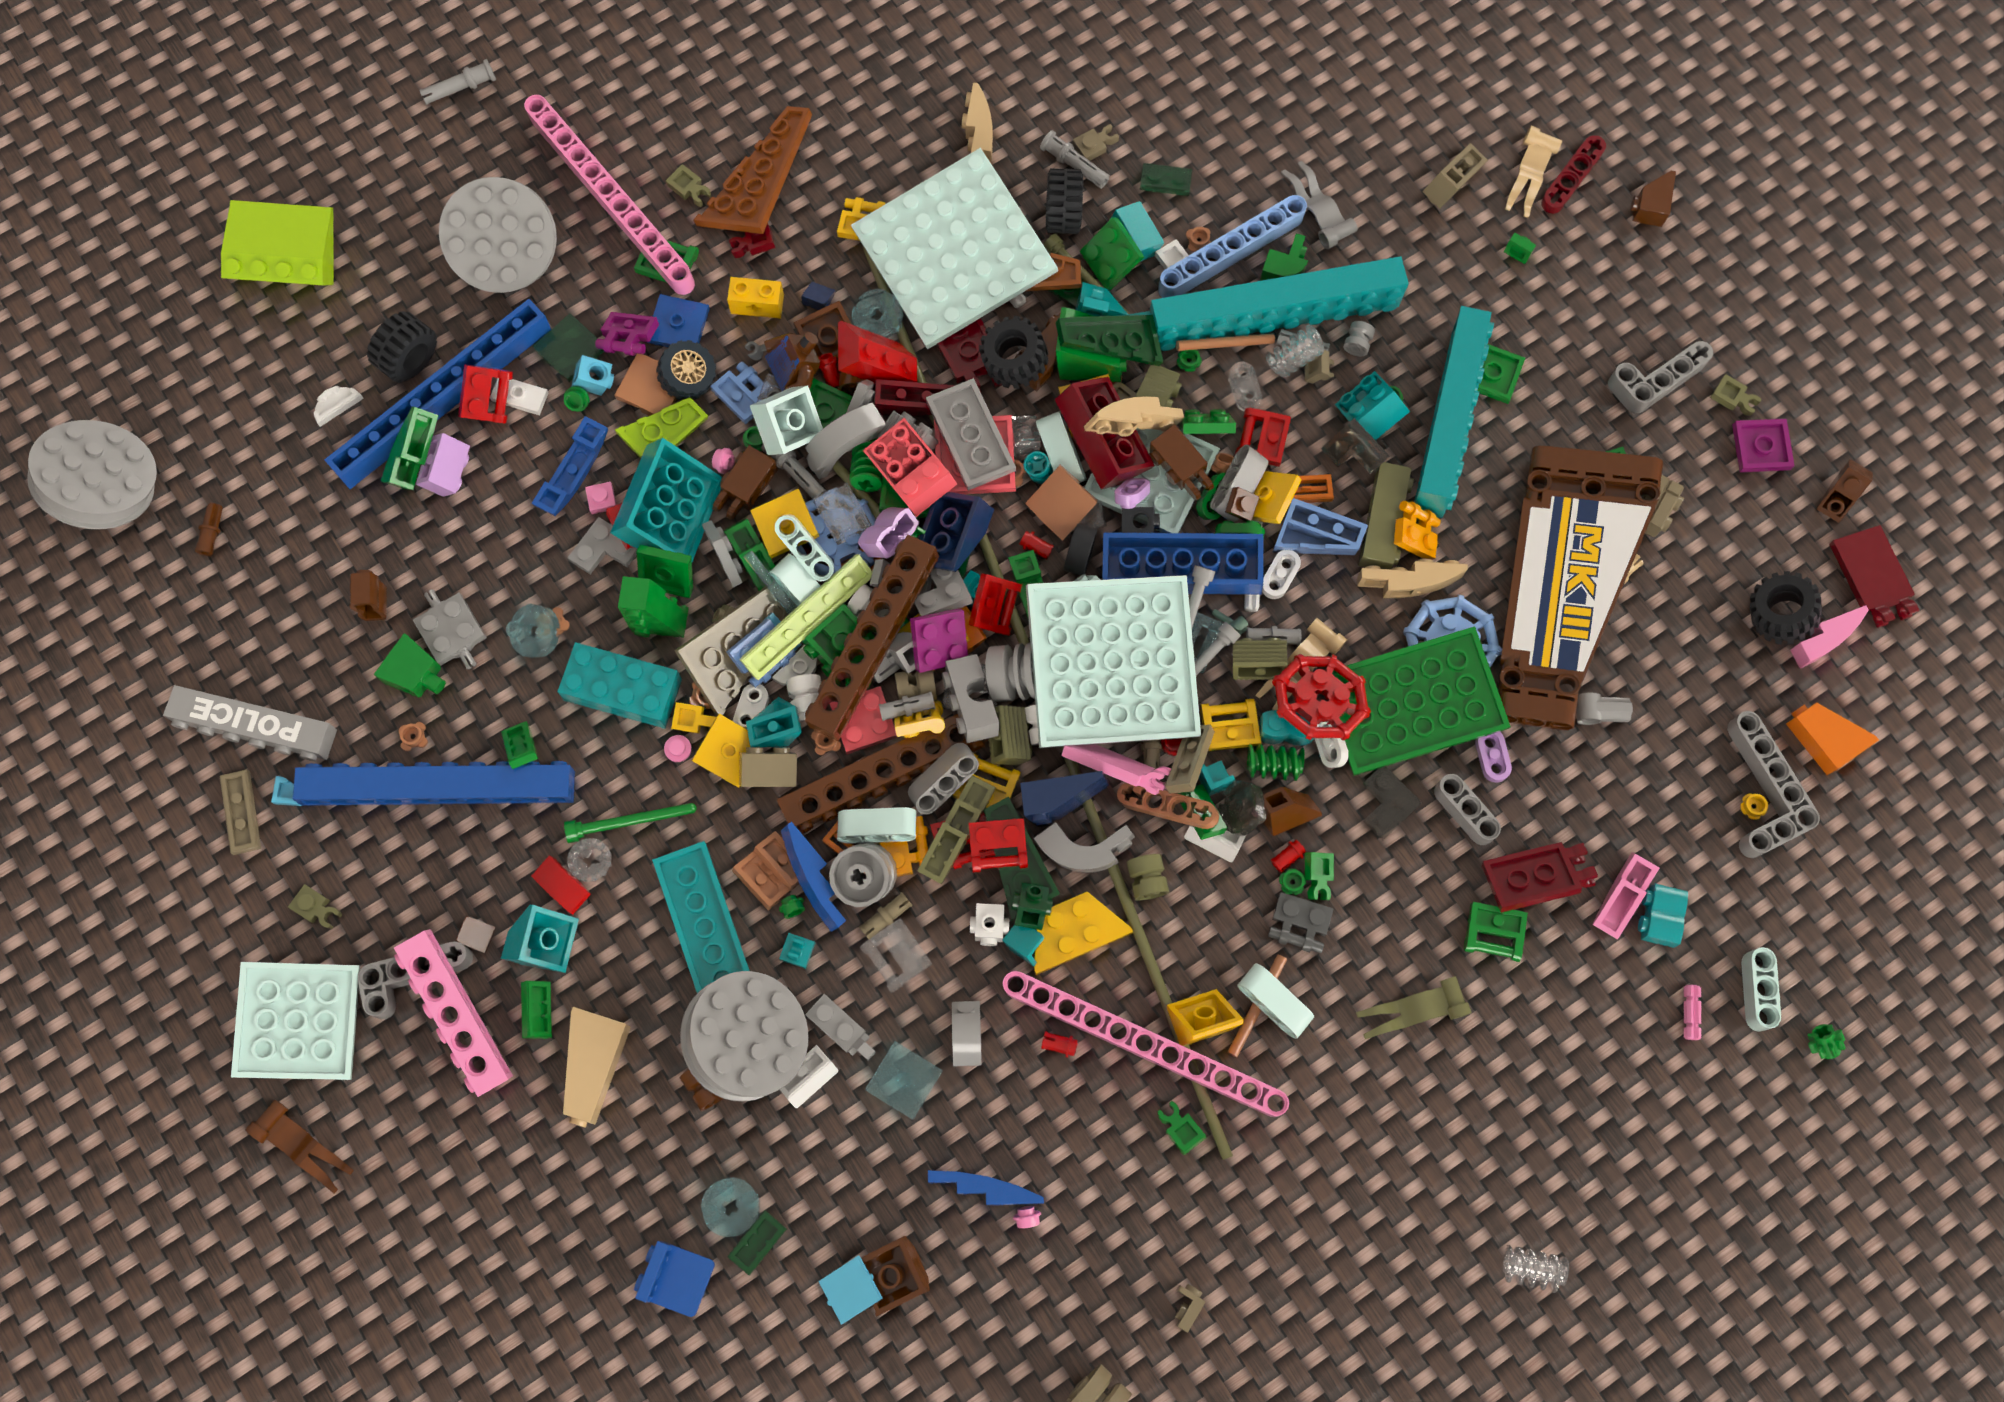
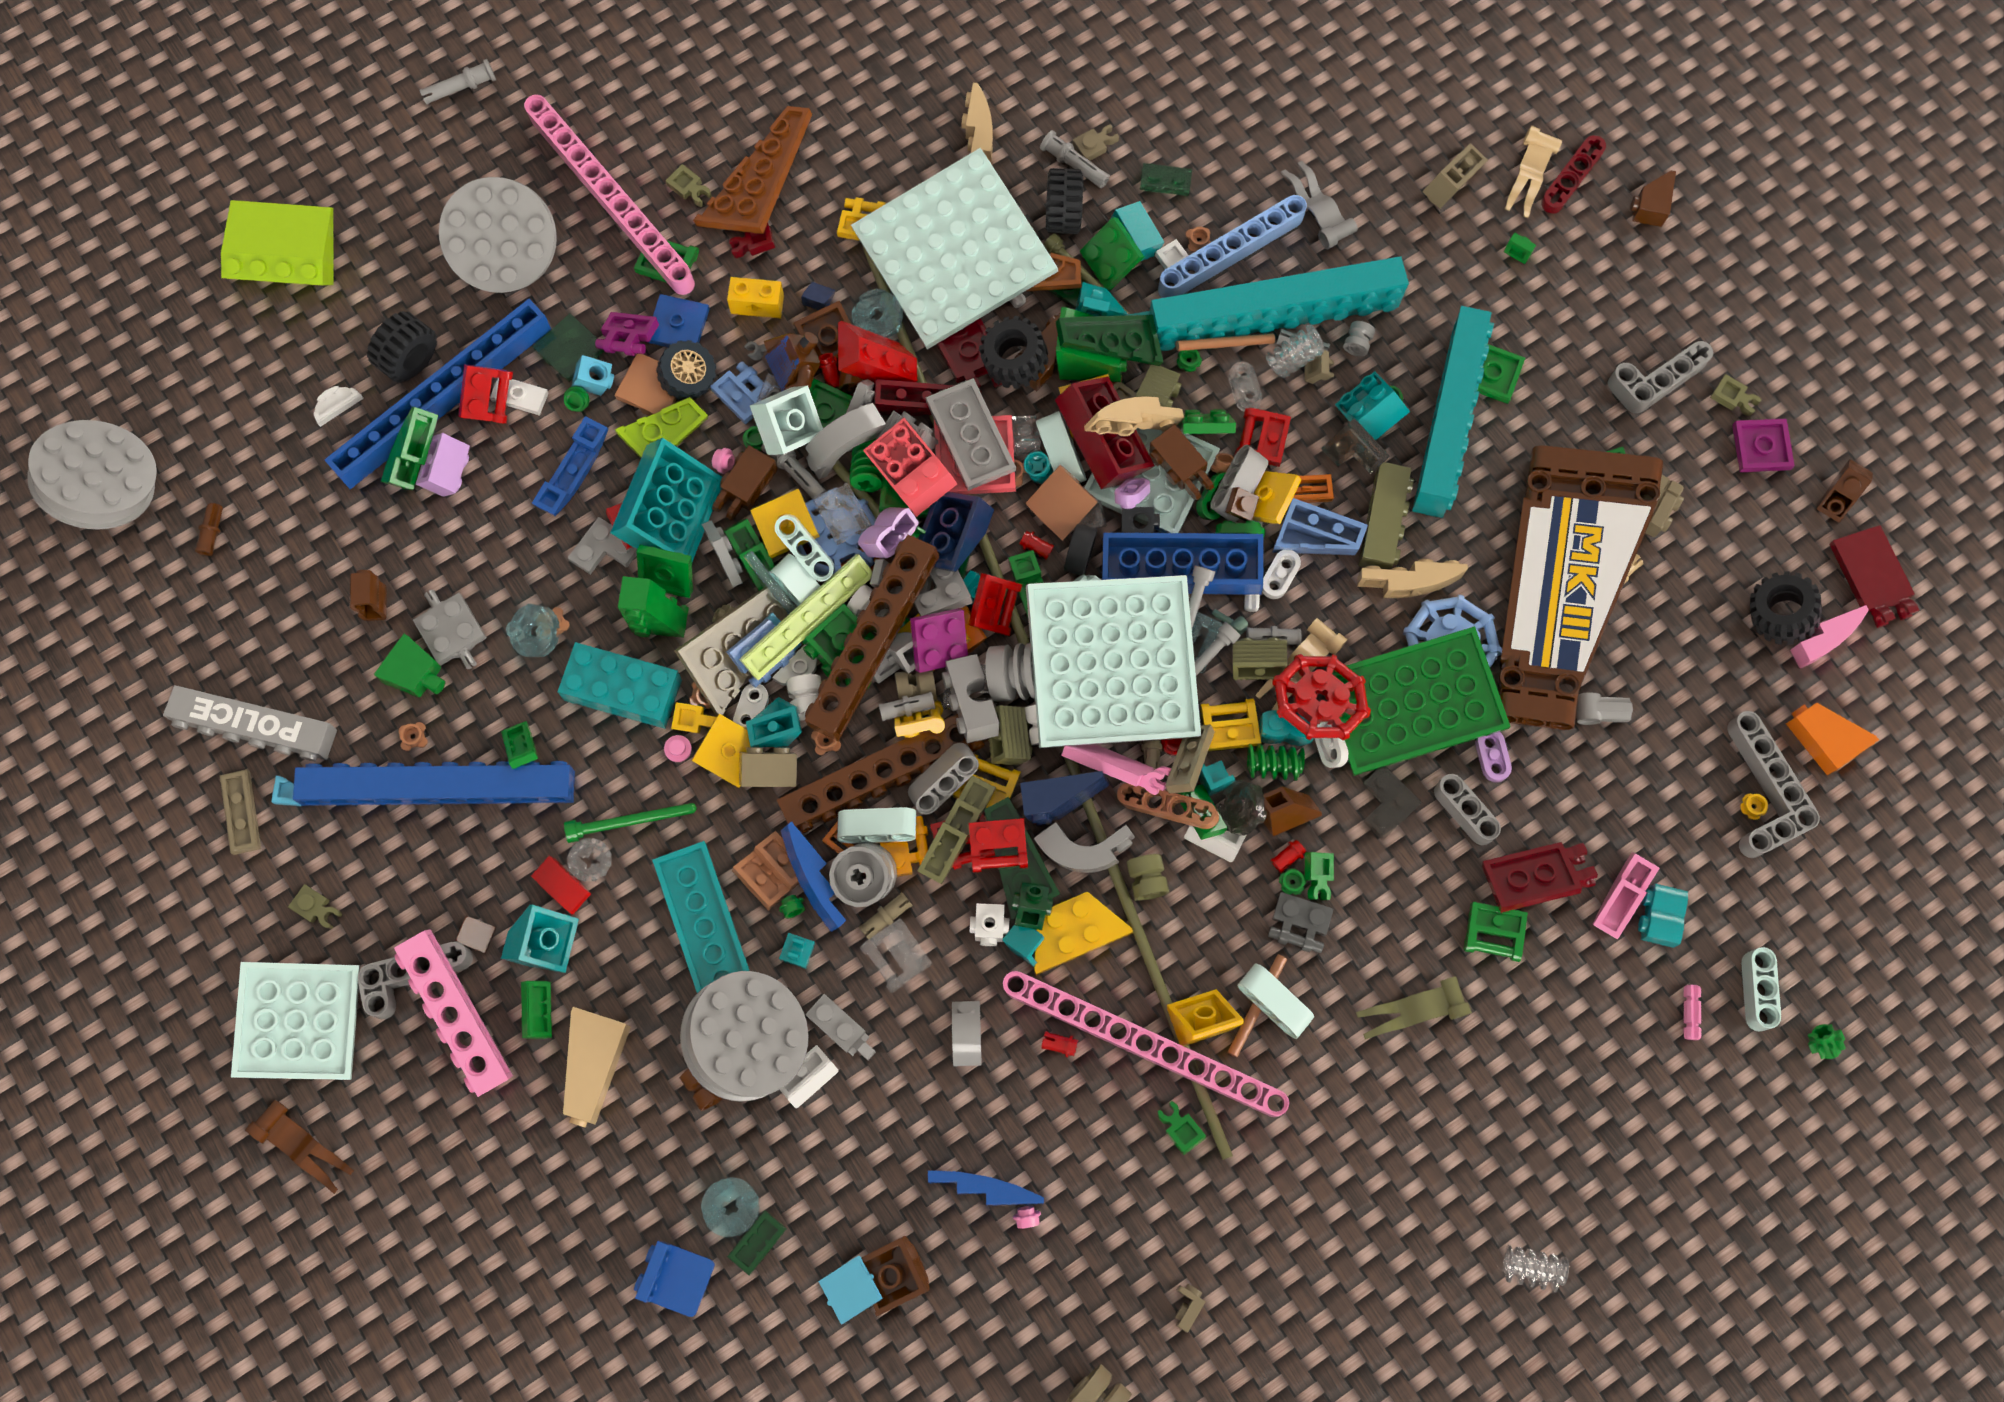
bright pink plate [585,482,616,514] -> none
coral plate [830,686,898,754] -> none
clear light blue plate [865,1041,943,1120] -> none
green brick [1260,233,1308,281] -> none
light orange plate [1394,501,1441,560] -> none

